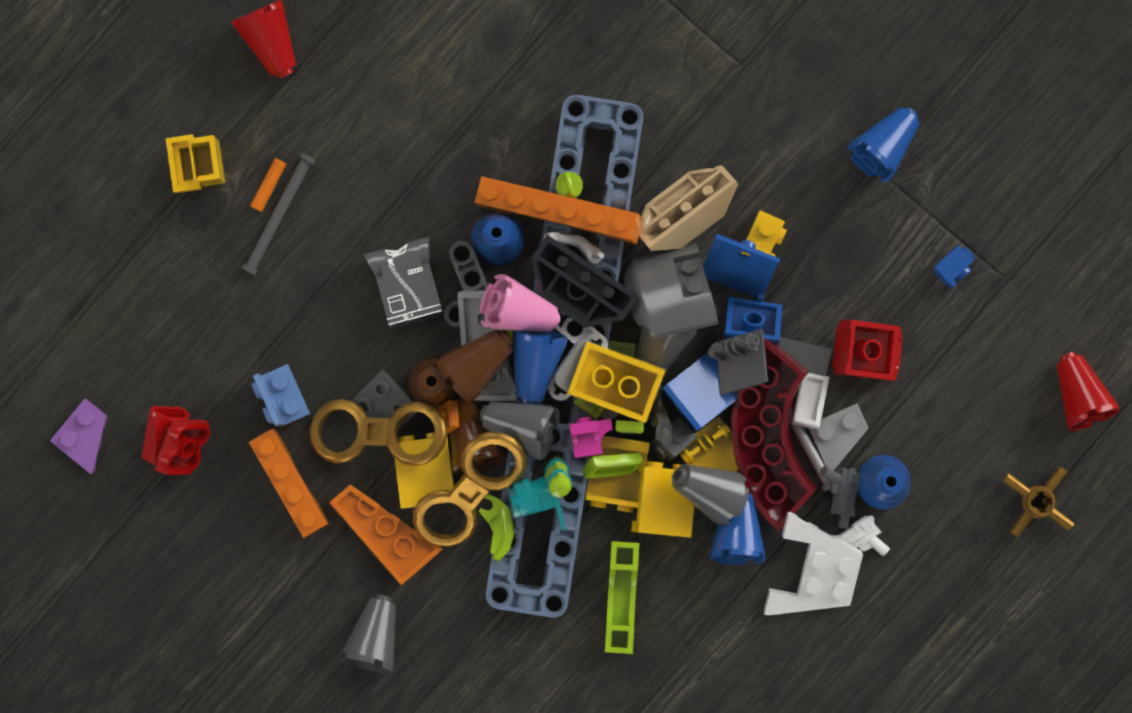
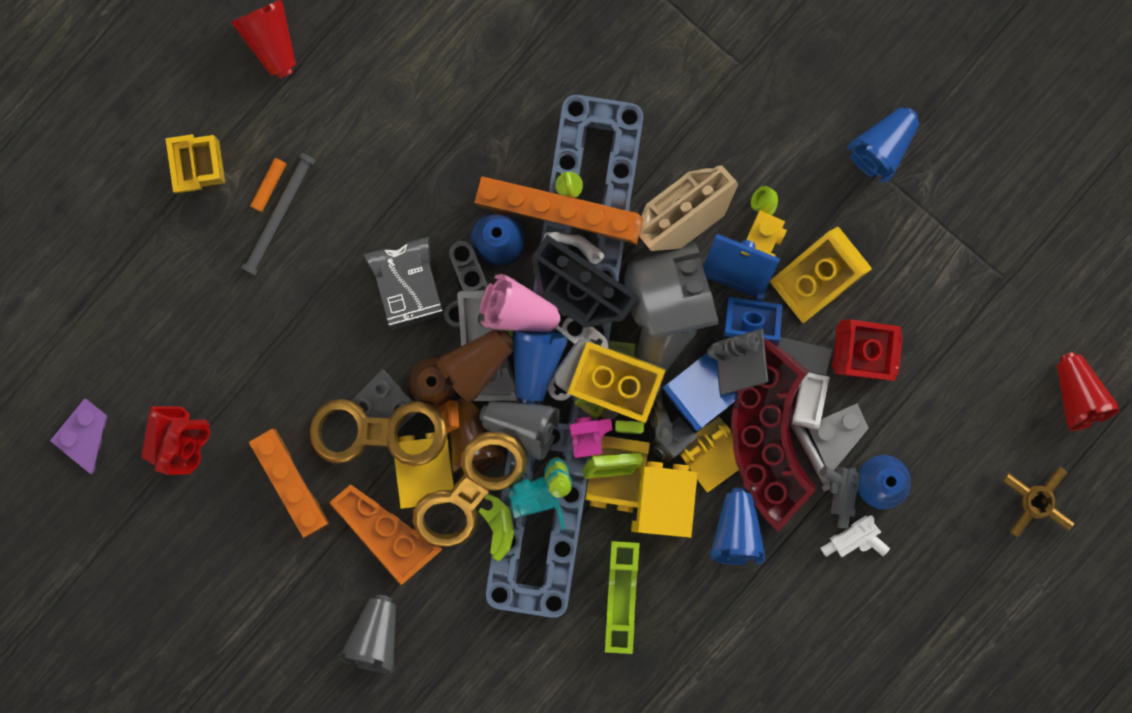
medium blue bracket [251,364,310,427] -> none
dark grey cone [672,464,749,525] -> none
white wing [763,512,863,615] -> none
blue brick [931,245,976,289] -> none
none -> lime tile [751,186,778,215]
none -> yellow slope [770,227,872,323]

